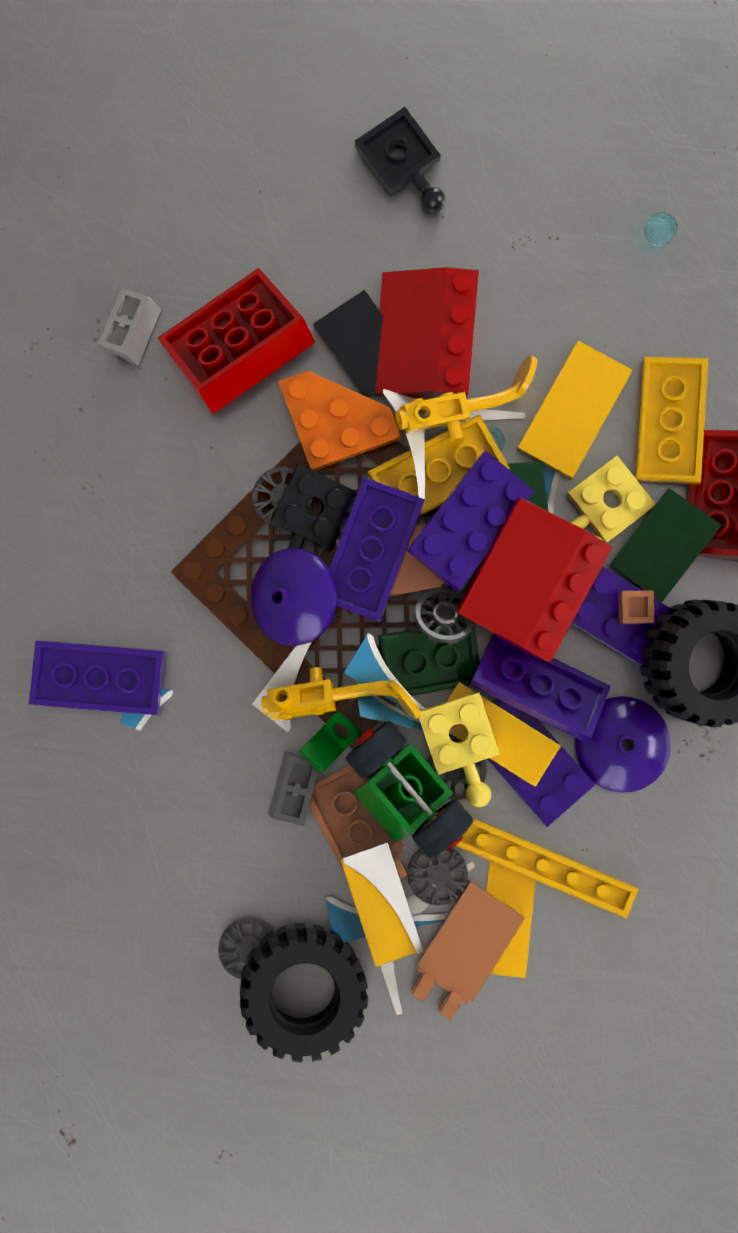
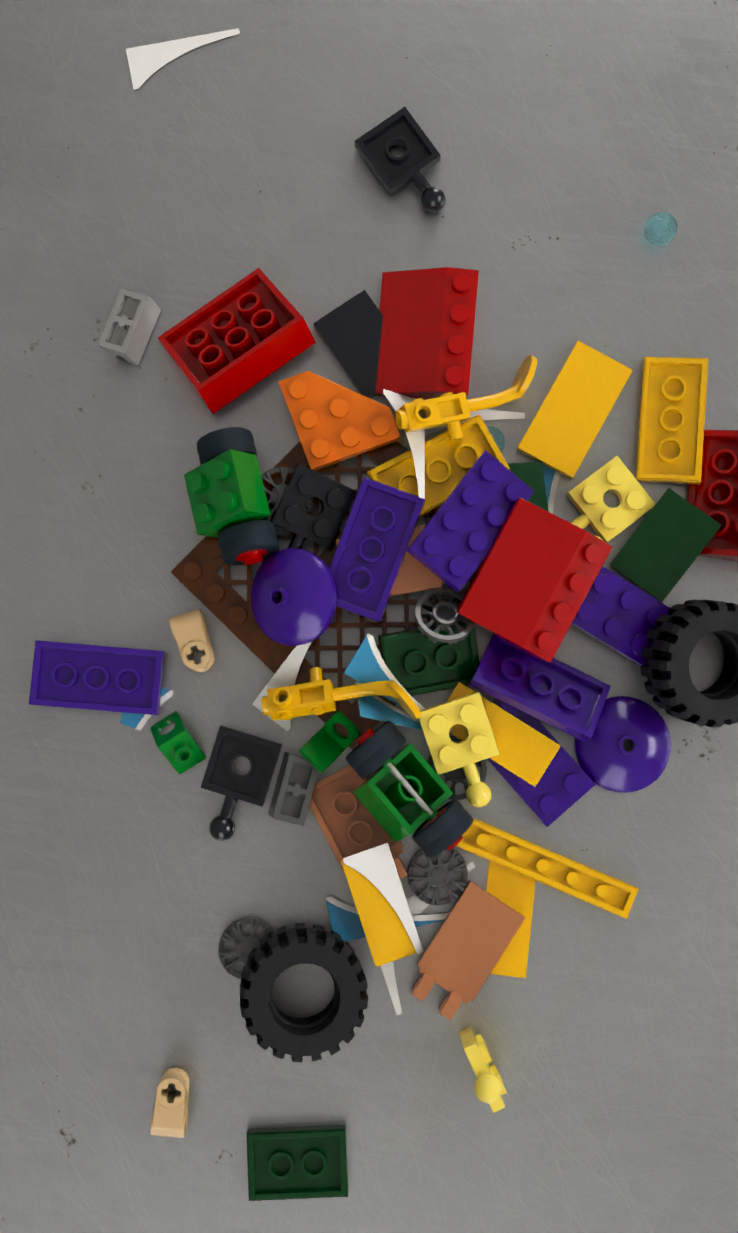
nougat tile [618,590,655,624] -> none
none -> white sticker [126,28,240,90]
none -> green bracket [150,711,205,774]
none -> tan piece [151,1067,190,1138]
none -> tan piece [169,608,215,672]
none -> brick [184,427,279,565]
none -> black plate [201,725,283,841]
none -> dark green tile [247,1125,348,1201]
none -> light yellow plate [459,1026,507,1113]

